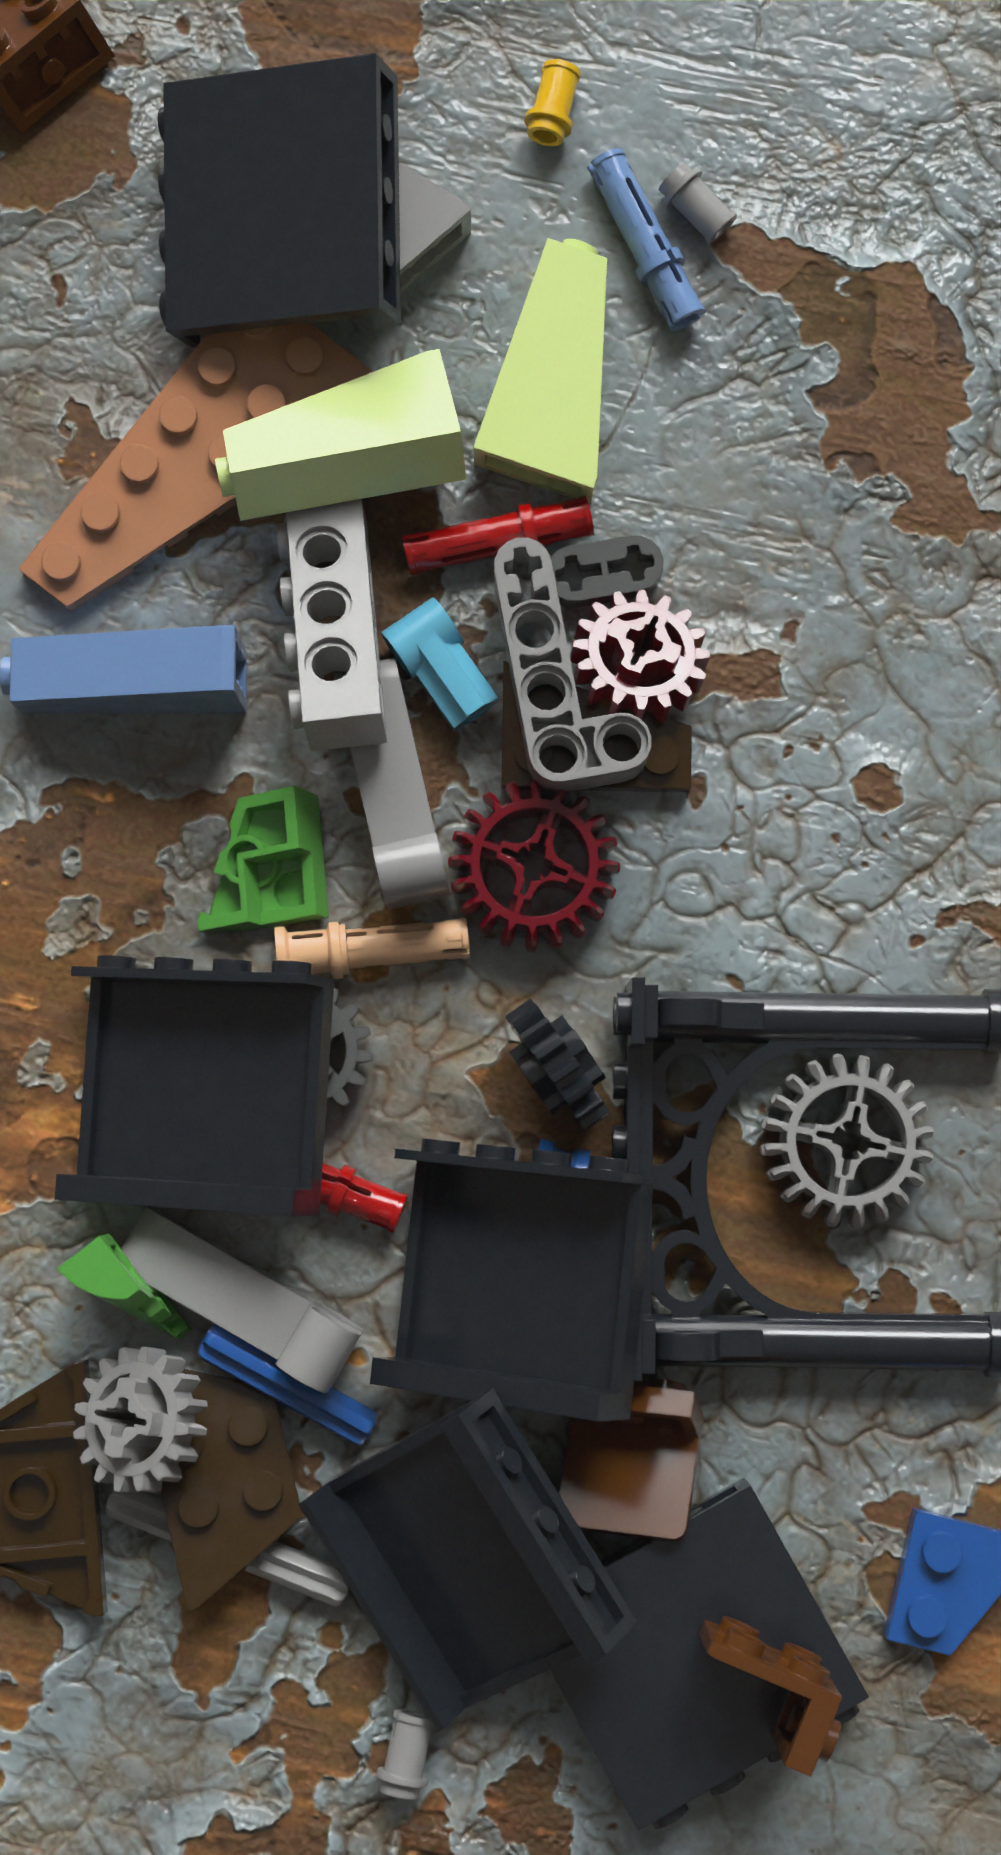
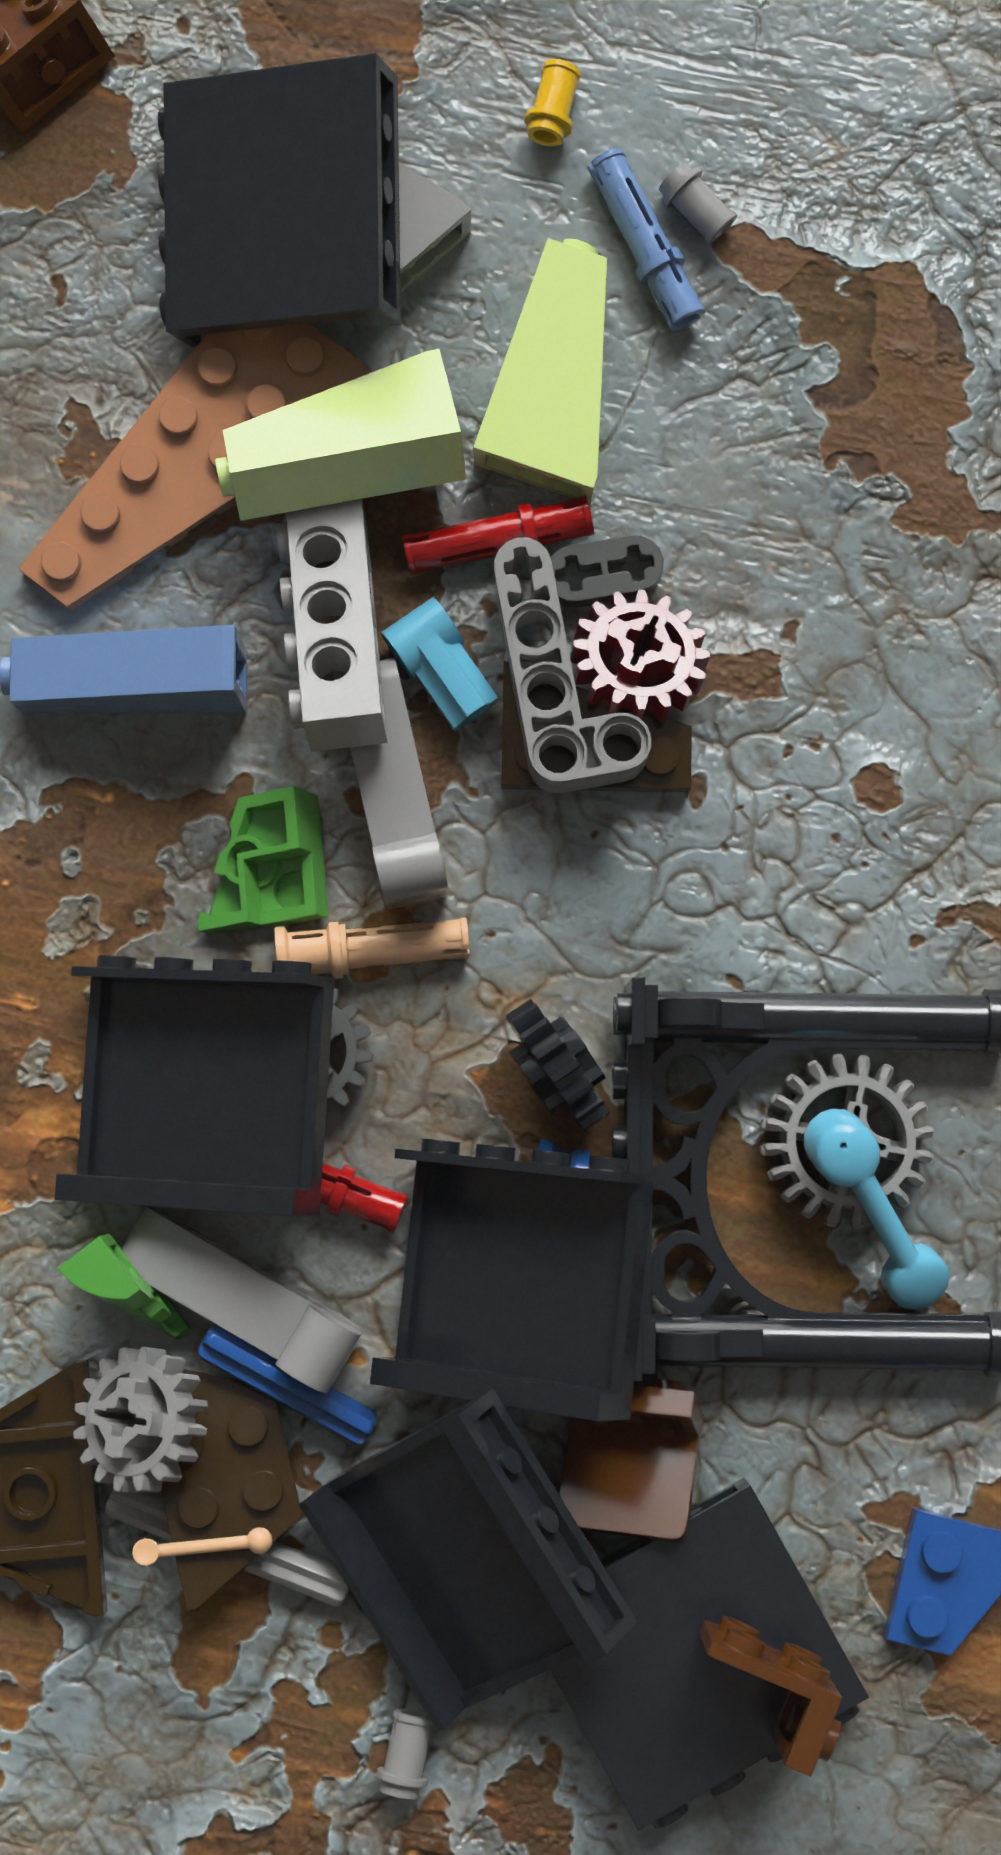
dark red gear [448,780,620,952] -> none
none -> light nougat hinge [132,1527,273,1566]
none -> medium azure piece [804,1109,950,1310]

